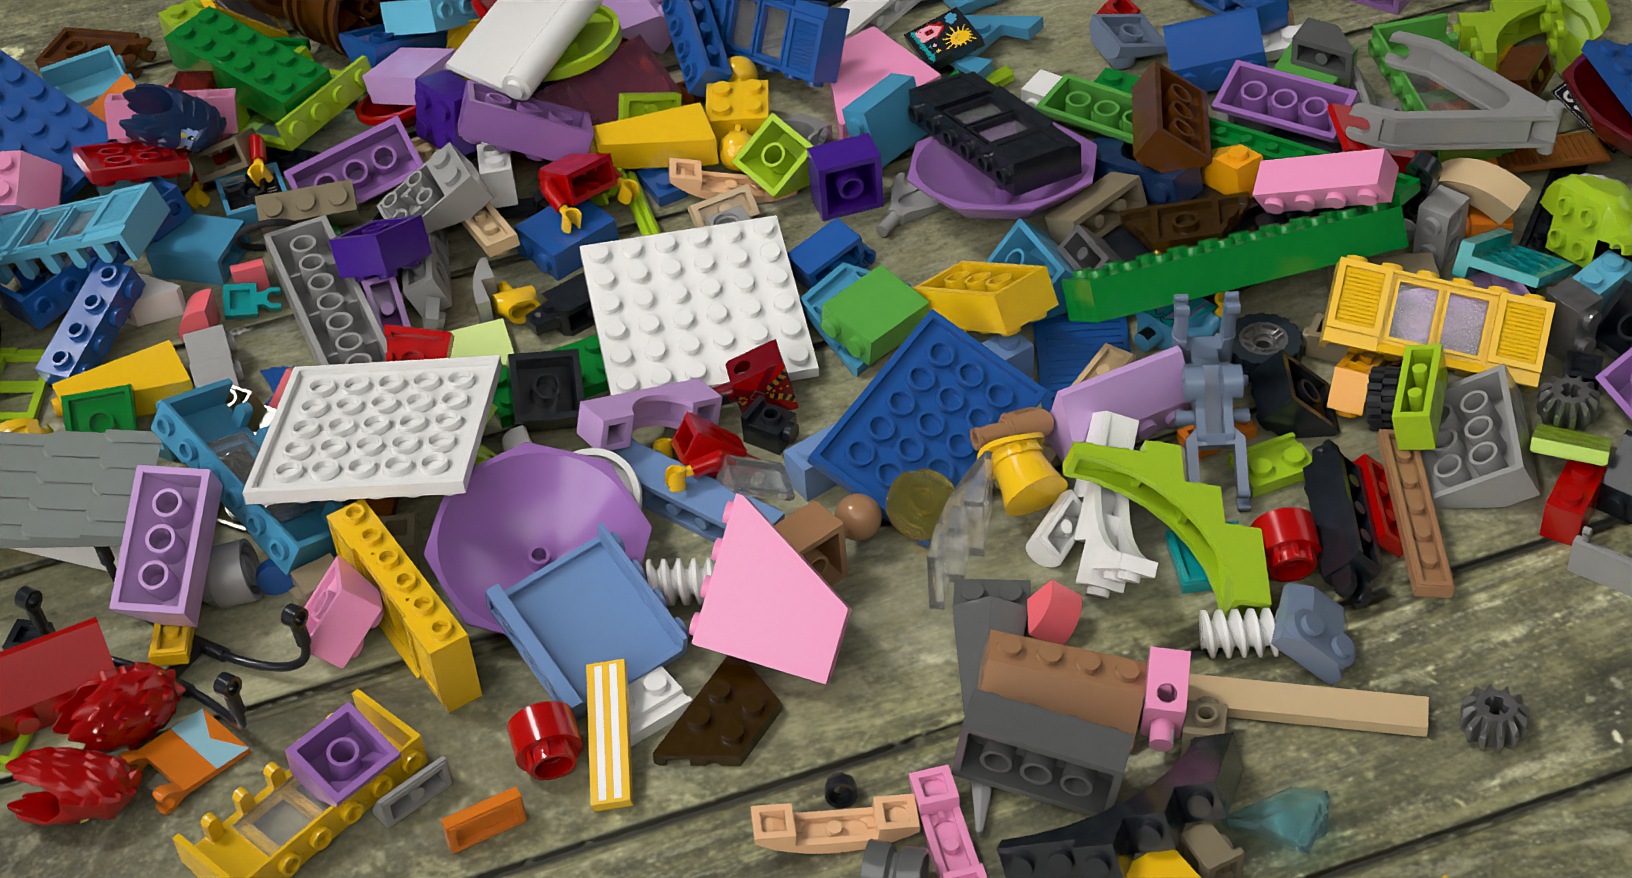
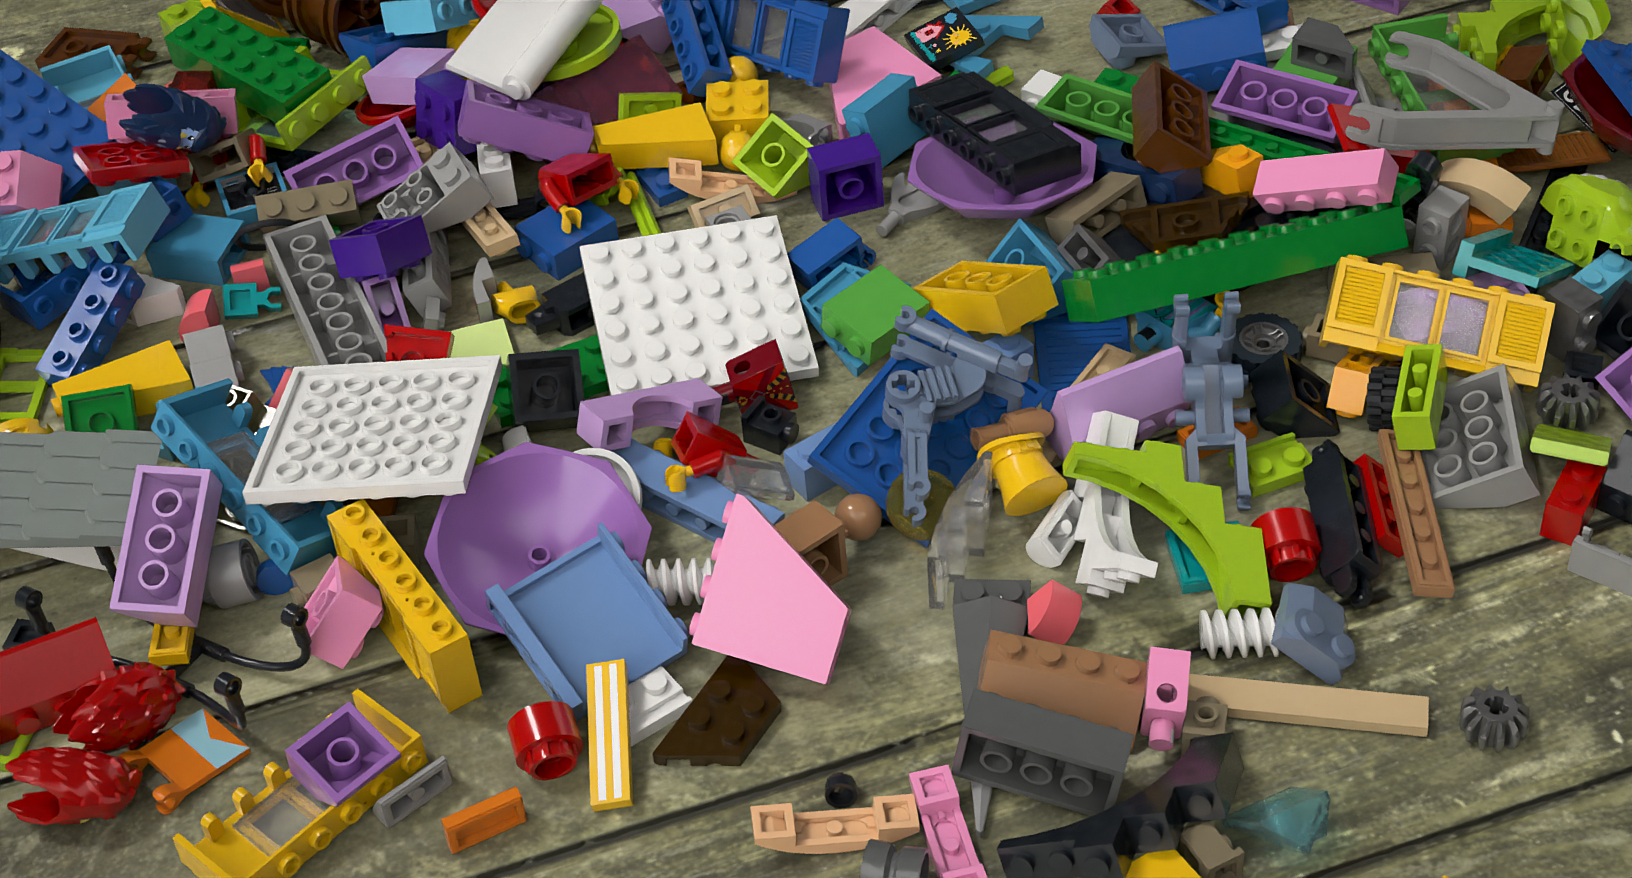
none -> sand blue piece [882,305,1033,527]

